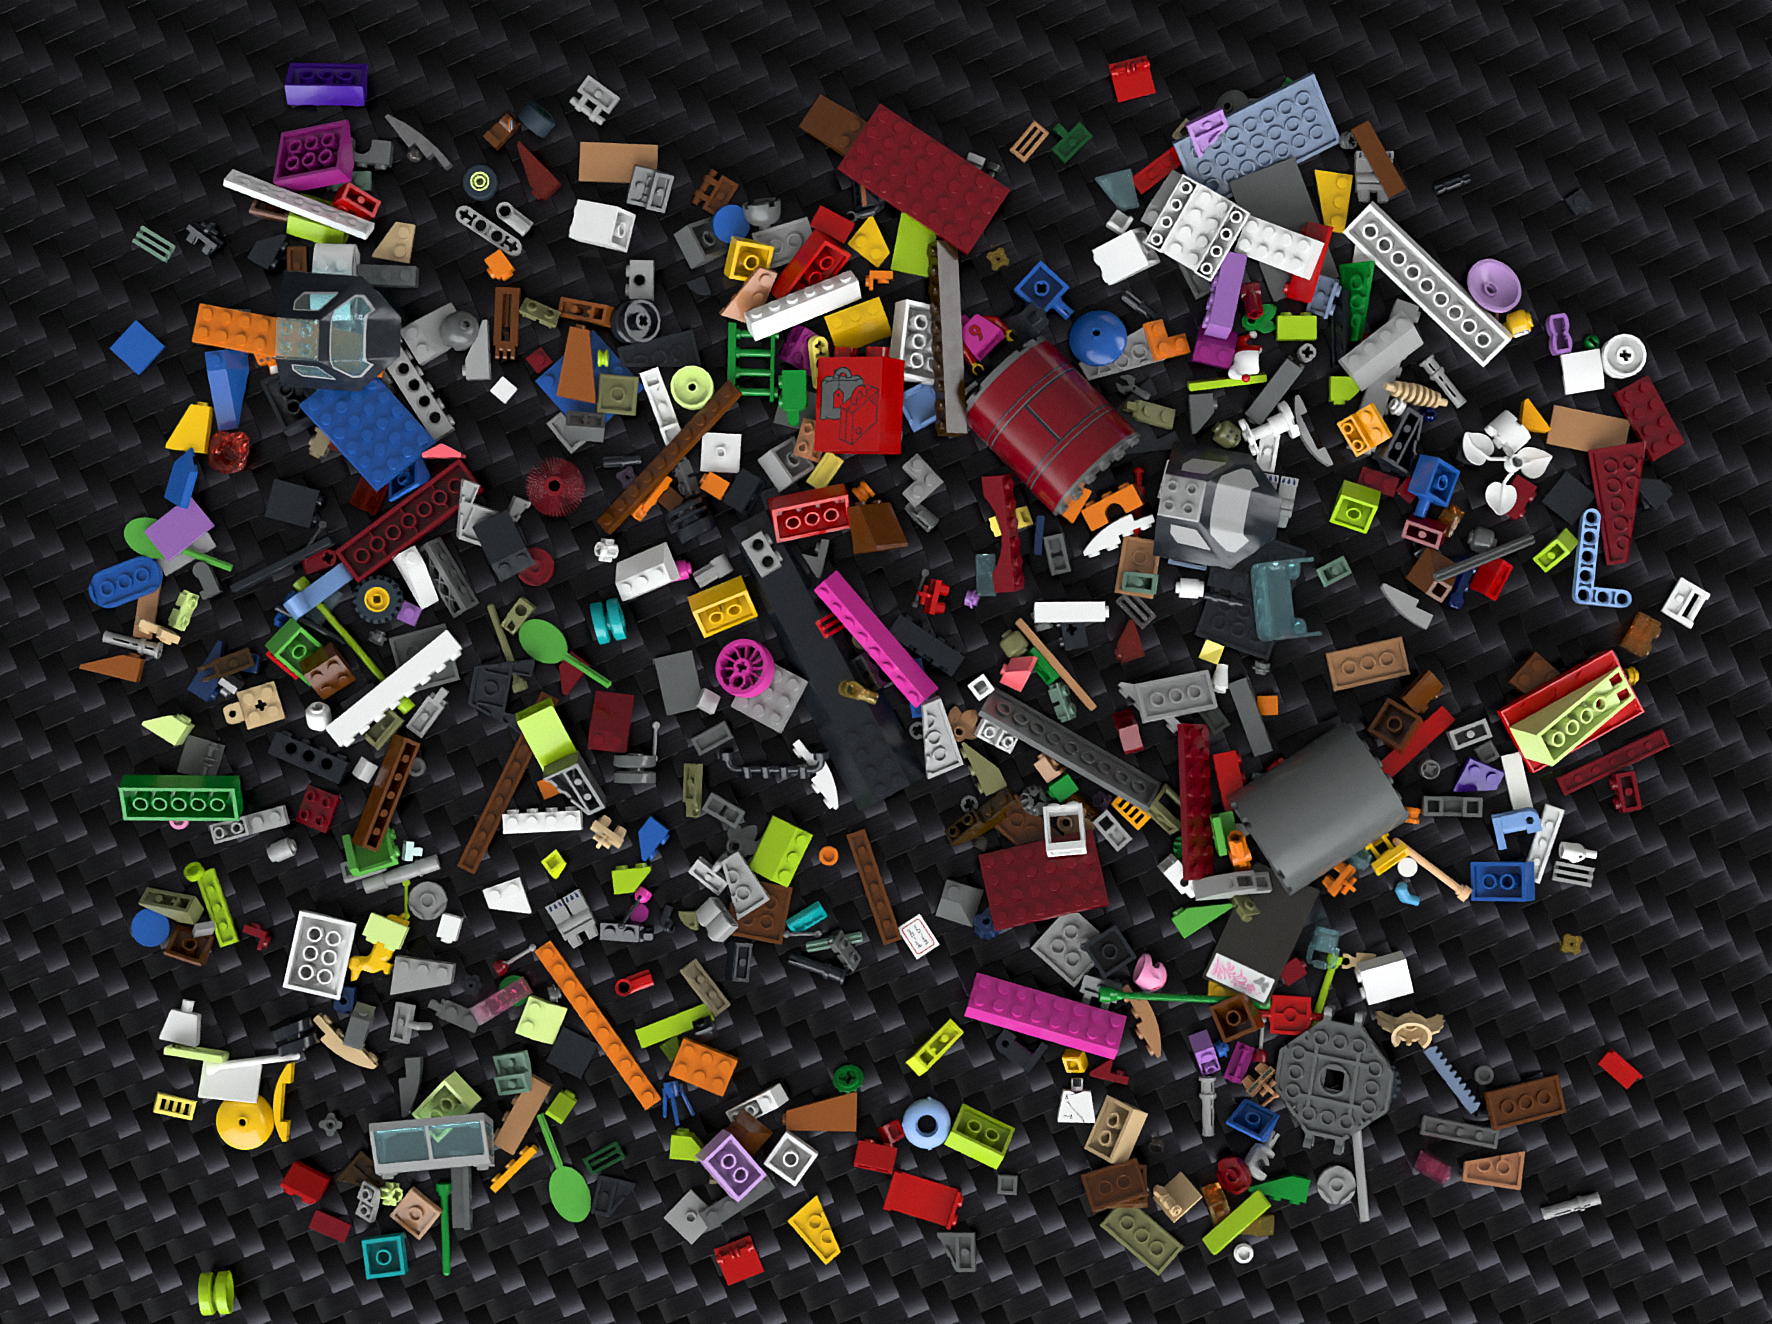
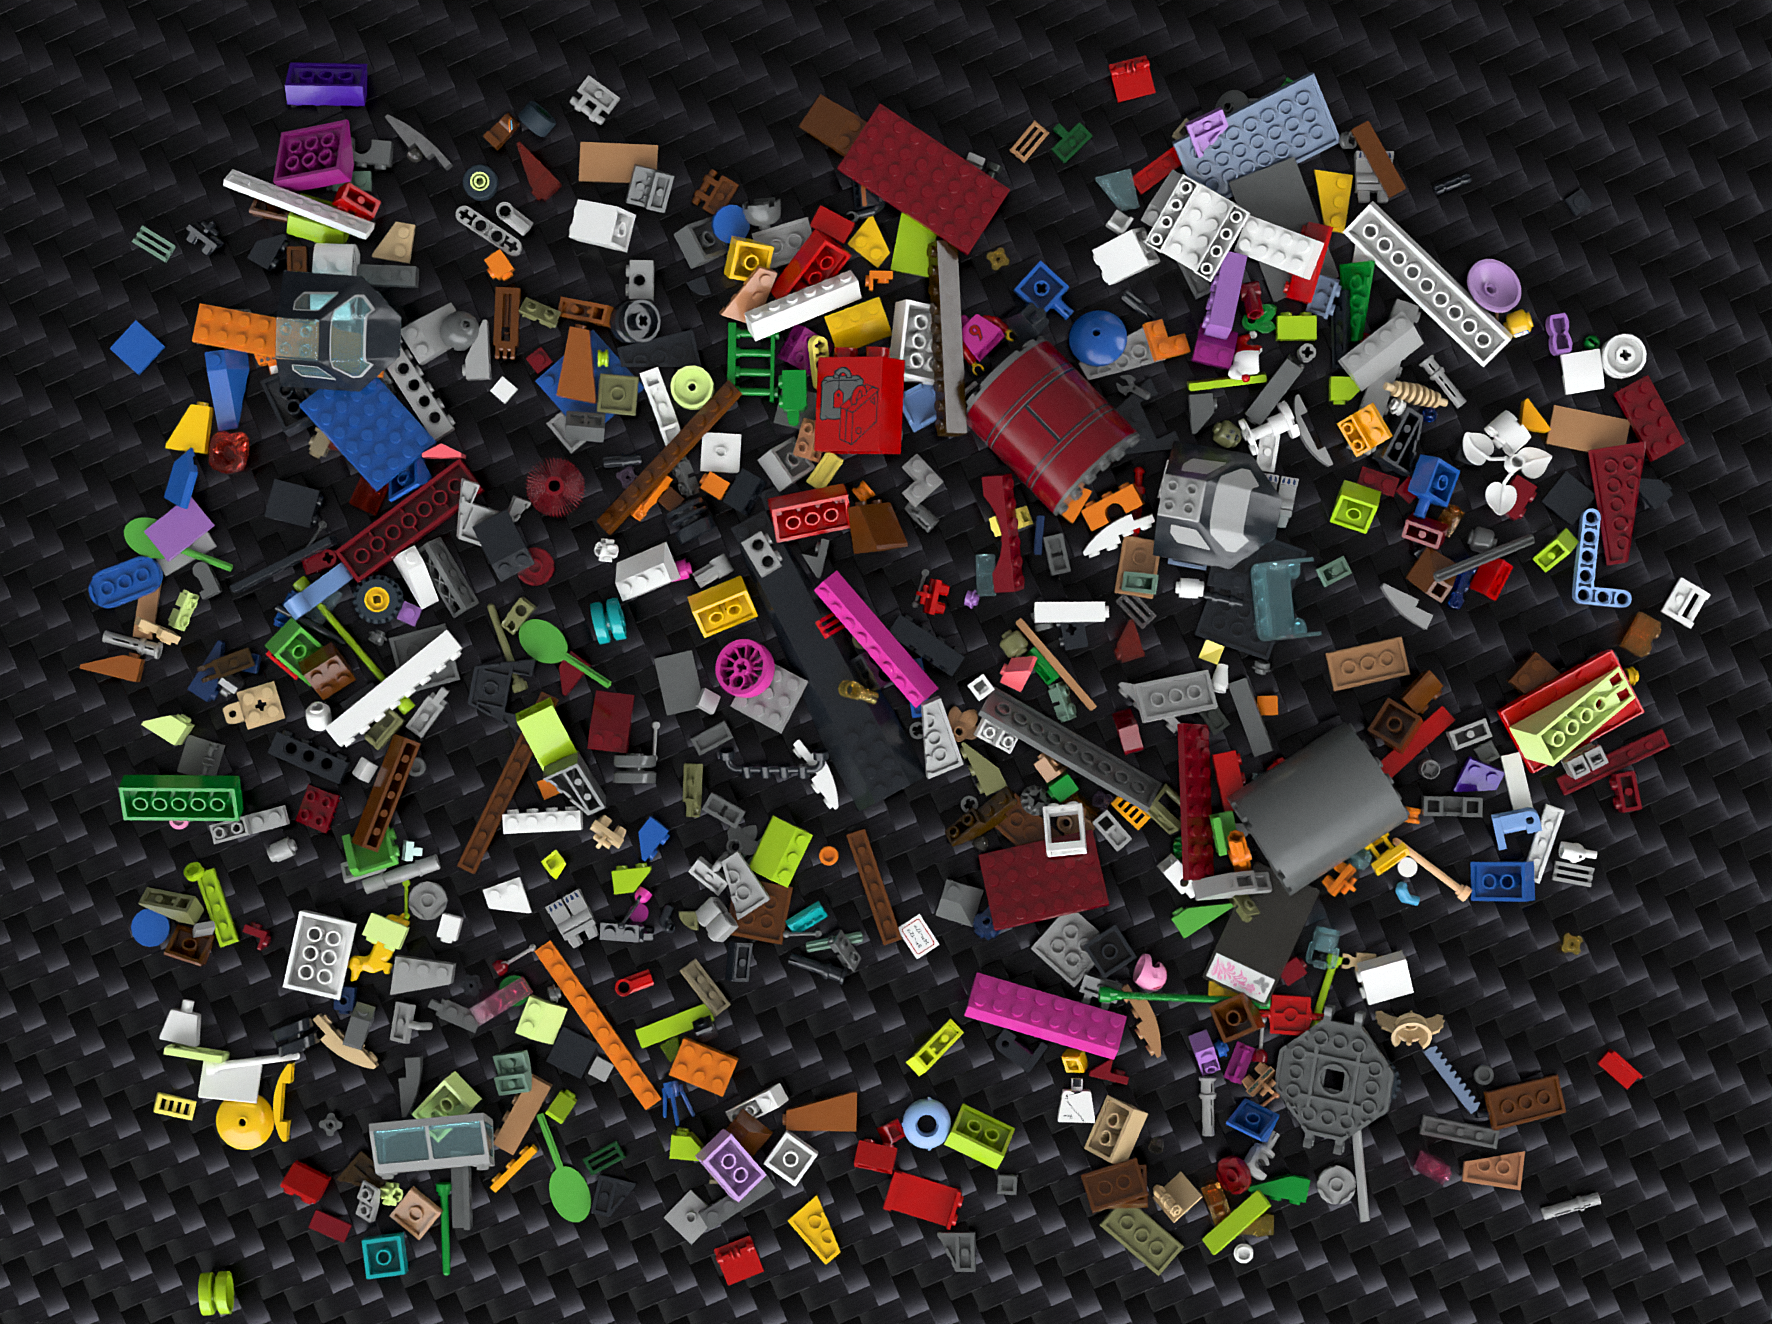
green gear [833,1065,864,1094] -> none
olive hinge [1122,400,1176,429] -> none
none -> light grey tile [588,1055,614,1082]
none -> light grey hips [1560,742,1609,780]

